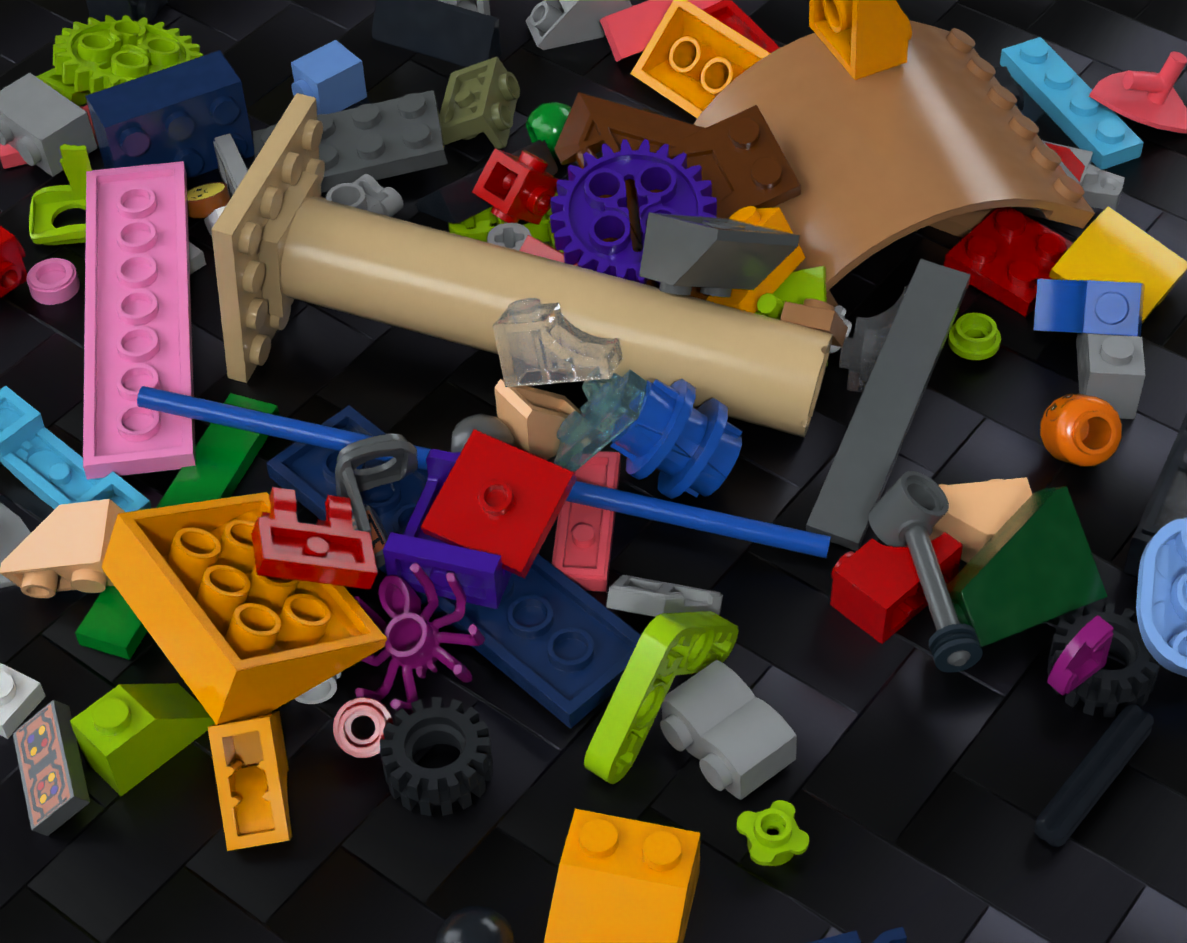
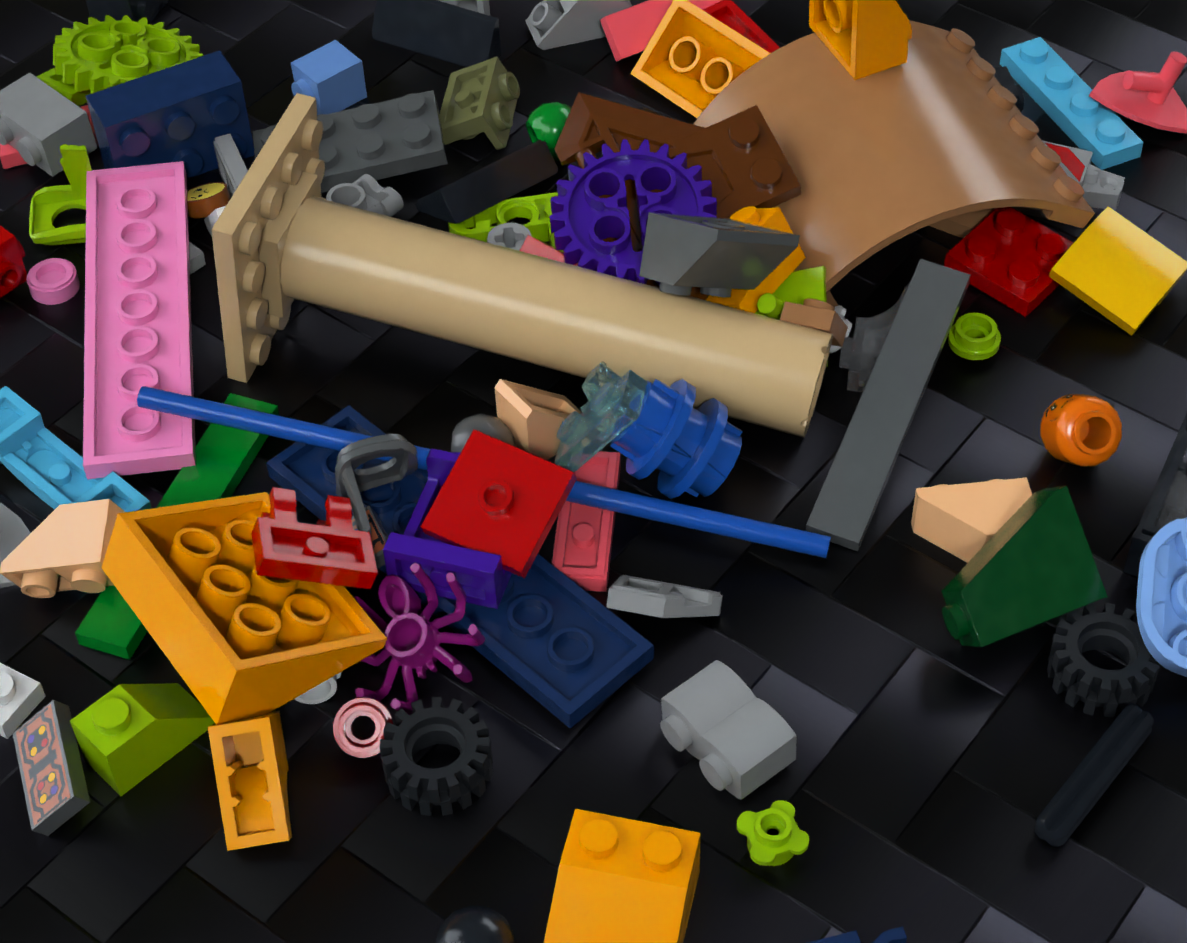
red brick [472,148,558,225] -> none
clear arch [493,298,623,387] -> none
lime beam [584,611,739,784] -> none
red arch [830,532,963,644] -> none
dark grey piece [868,471,983,672] -> none
arch [1034,279,1145,337] -> none
magenta tile [1047,615,1114,696] -> none
light grey slope [1076,333,1146,419] -> none

